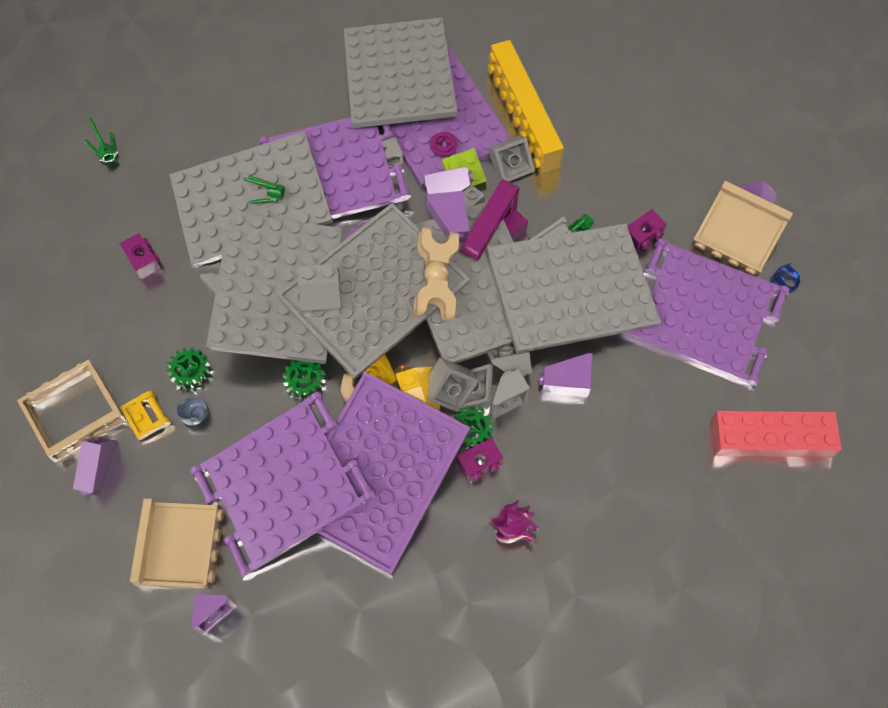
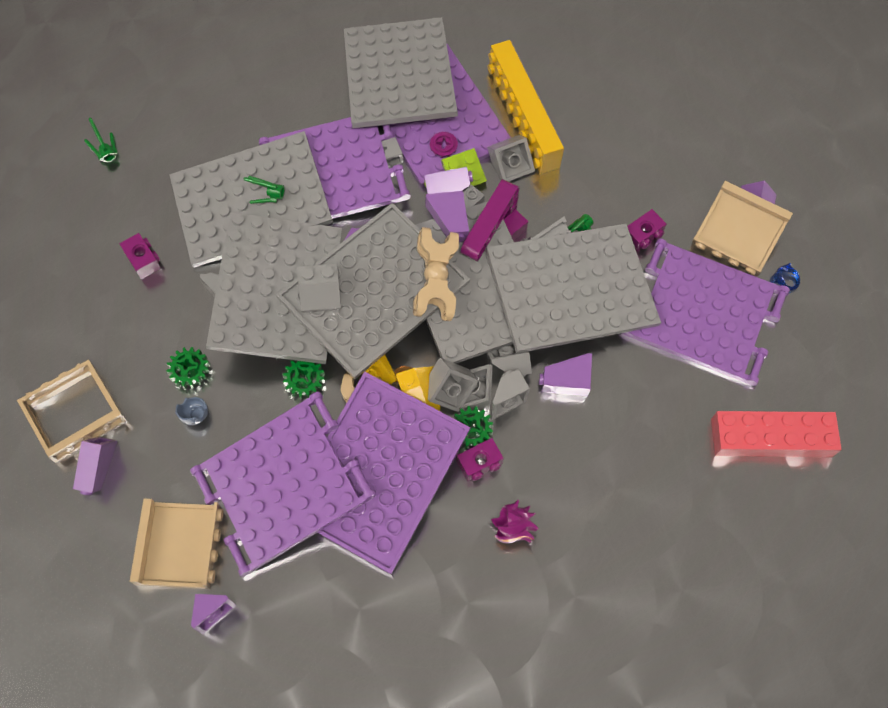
yellow plate [120,390,171,441] -> none

